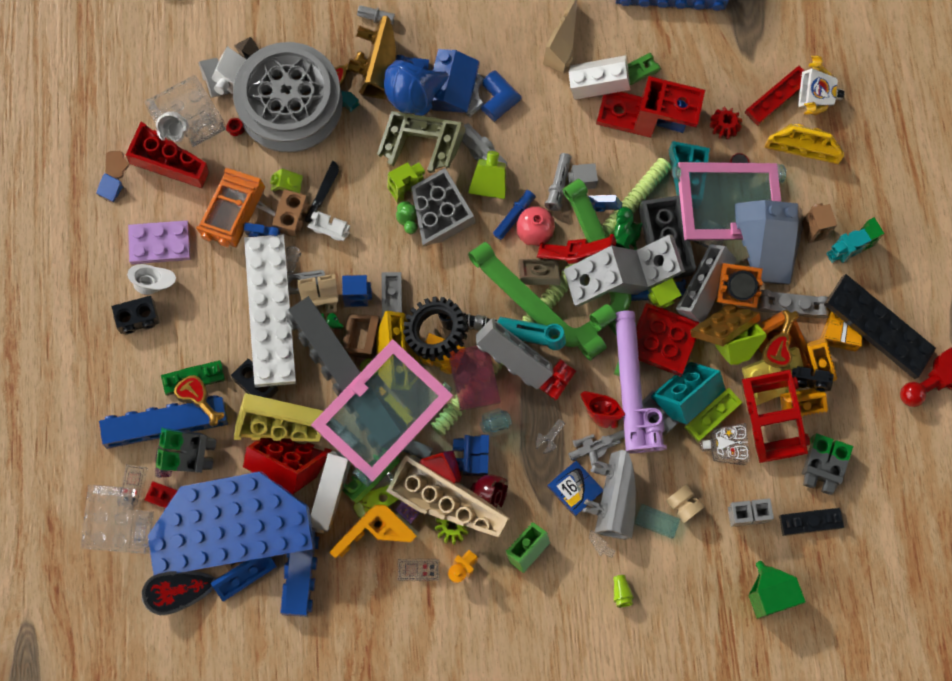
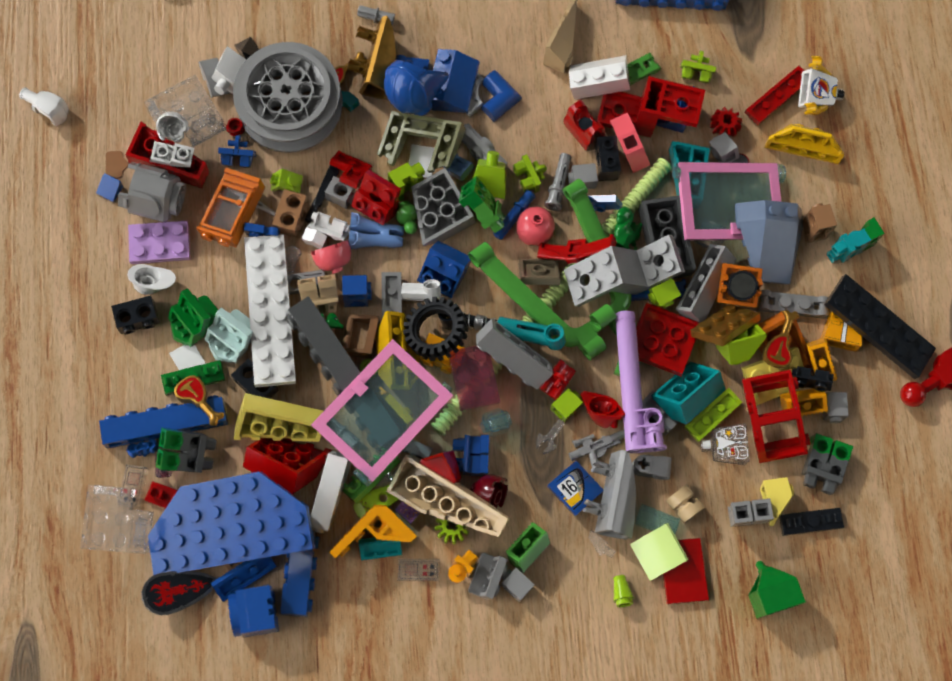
none -> white piece [19,87,68,126]
none -> light grey piece [118,162,186,222]
none -> blue piece [127,439,159,458]
none -> white slope [150,141,194,167]
none -> green piece [168,288,218,347]
none -> white sticker [169,344,206,370]
none -> light aqua piece [205,307,253,364]
none -> blue hips [218,135,256,168]
none -> blue piece [228,585,279,637]
none -> white piece [301,228,327,249]
none -> coral cylinder [311,240,352,274]
none -> light grey brick [325,176,355,209]
none -> red tile [329,150,373,189]
none -> medium blue piece [349,212,404,249]
none -> red brick [351,170,401,226]
none -> teal plate [358,537,402,560]
none -> white piece [401,279,441,303]
none -> white sticker [409,144,434,178]
none -> blue slope [417,240,471,298]
none -> medium blue bracket [443,154,475,181]
none -> hips [459,176,505,233]
none -> light grey bracket [468,553,508,599]
none -> light grey brick [501,568,534,602]
none -> lime hips [513,154,547,193]
none -> lime brick [550,388,583,423]
none -> red piece [563,99,607,150]
none -> black brick [595,135,621,181]
none -> coral slope [610,113,650,173]
none -> yellowish green slope [630,523,689,581]
none -> light grey piece [632,455,672,480]
none -> red tile [663,538,709,605]
none -> lime hips [680,51,716,83]
none -> light grey brick [709,132,740,163]
none -> light yellow slope [760,477,794,526]
none -> light grey brick [823,392,849,423]

